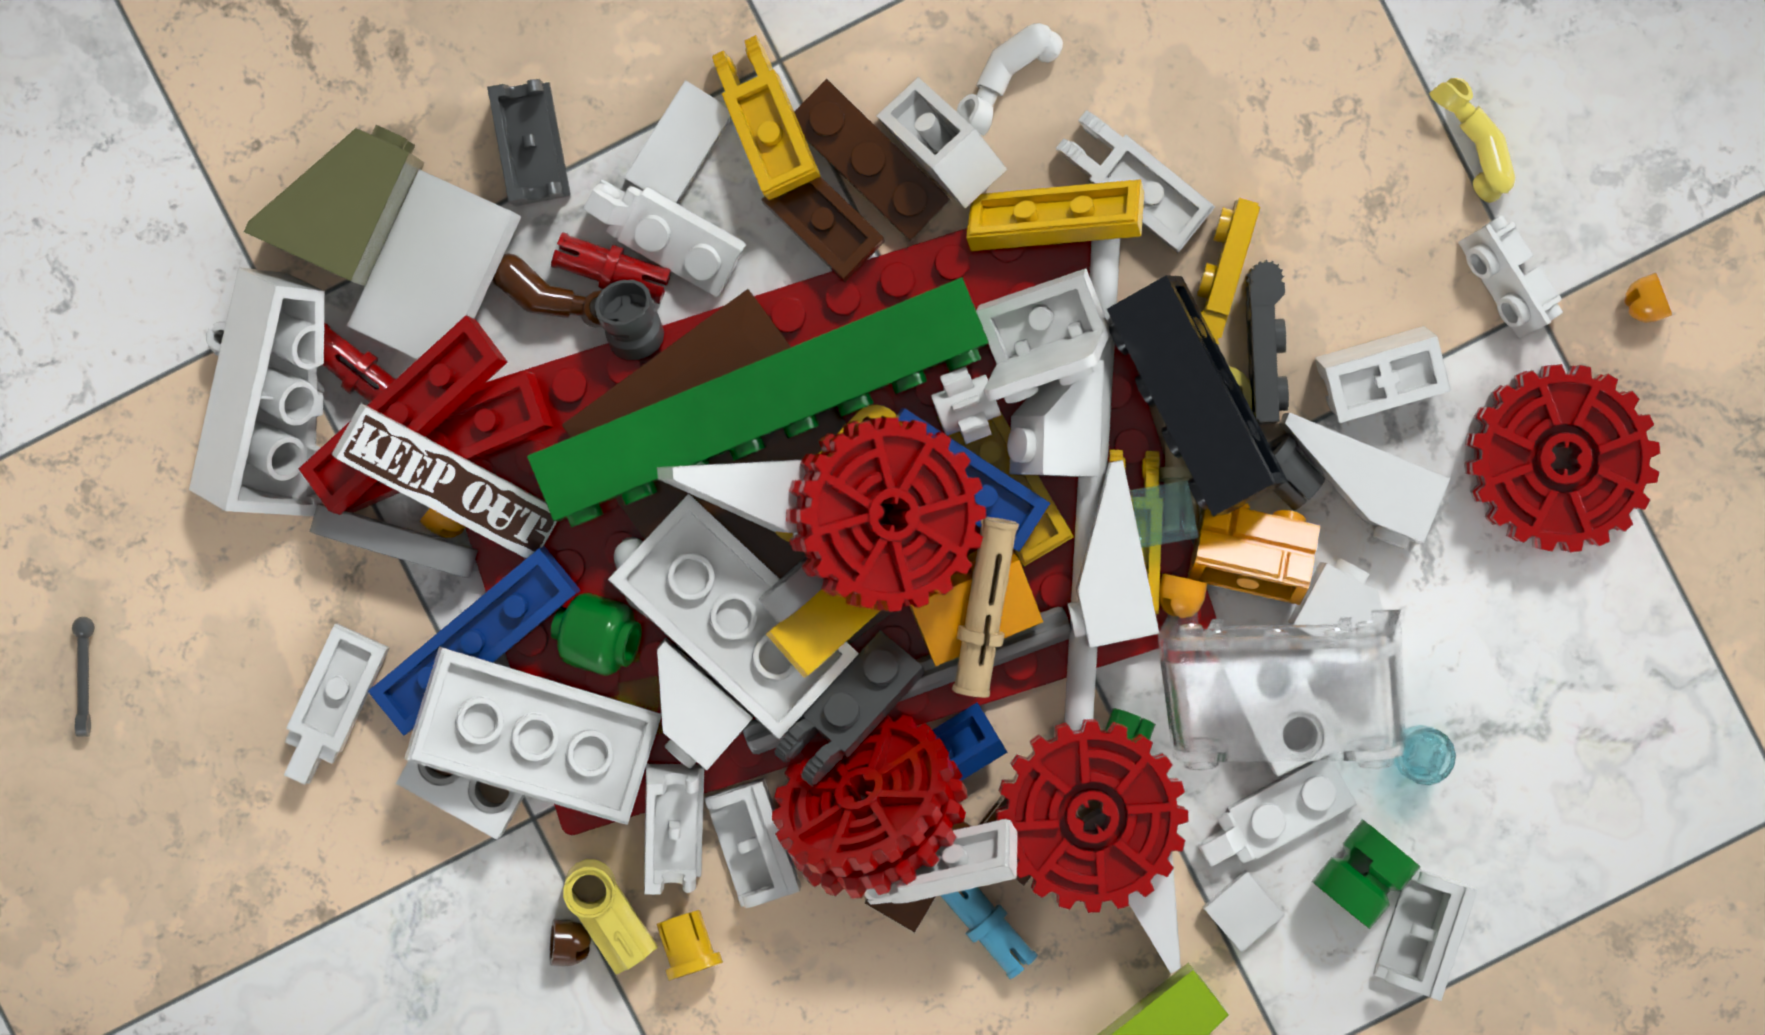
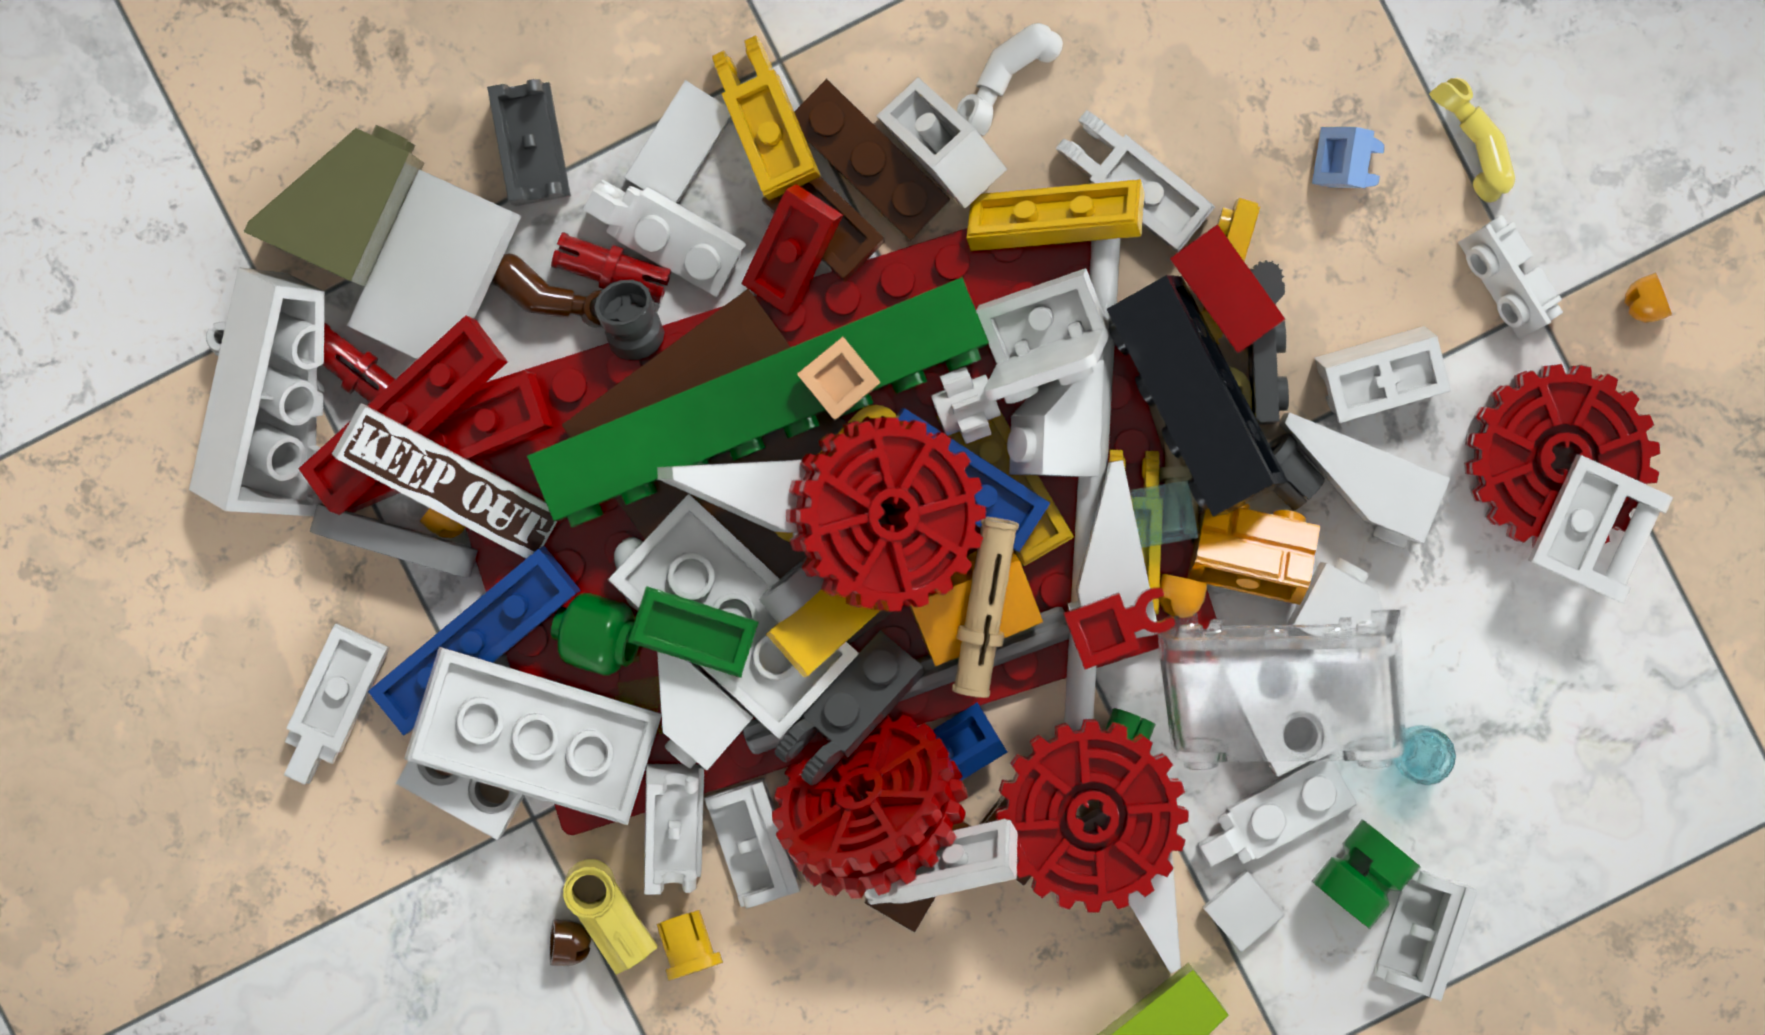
dark grey hinge [72,616,95,737] -> none
medium azure pin [940,887,1038,979] -> none
none -> green tile [628,586,759,678]
none -> red plate [741,184,843,315]
none -> light nougat plate [797,337,881,420]
none -> red plate [1063,587,1176,670]
none -> red tile [1170,224,1286,354]
none -> light blue tile [1312,127,1384,188]
none -> white plate [1528,454,1673,604]

